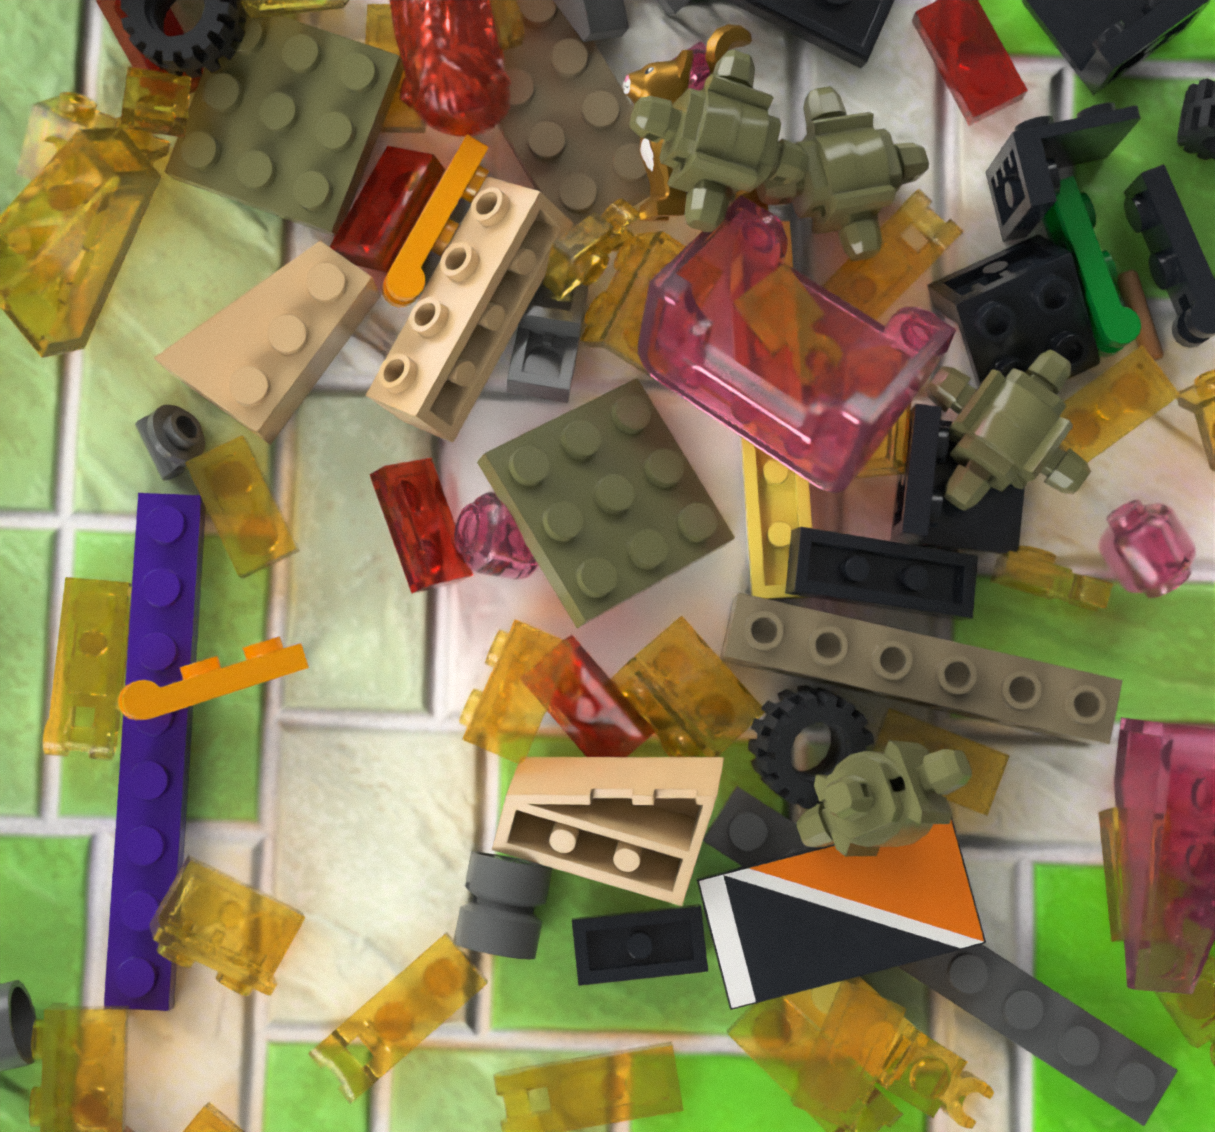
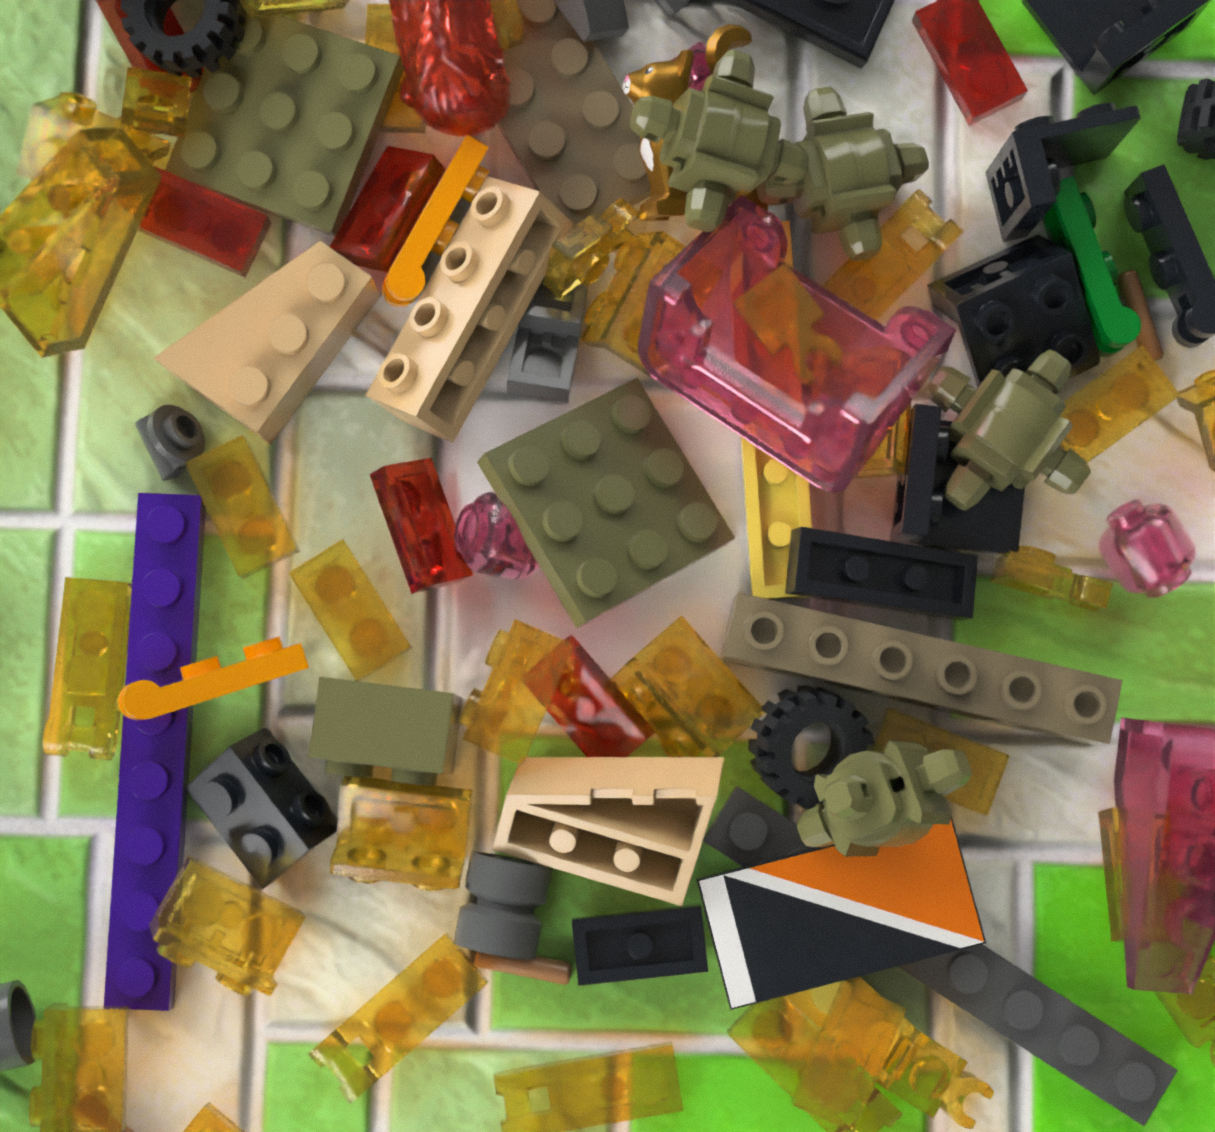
none -> clear red plate [127,166,272,278]
none -> black bracket [185,728,342,890]
none -> clear yellow plate [289,539,413,682]
none -> olive brick [308,677,463,786]
none -> clear yellow bracket [330,775,473,891]
none -> medium nougat piece [474,951,572,985]

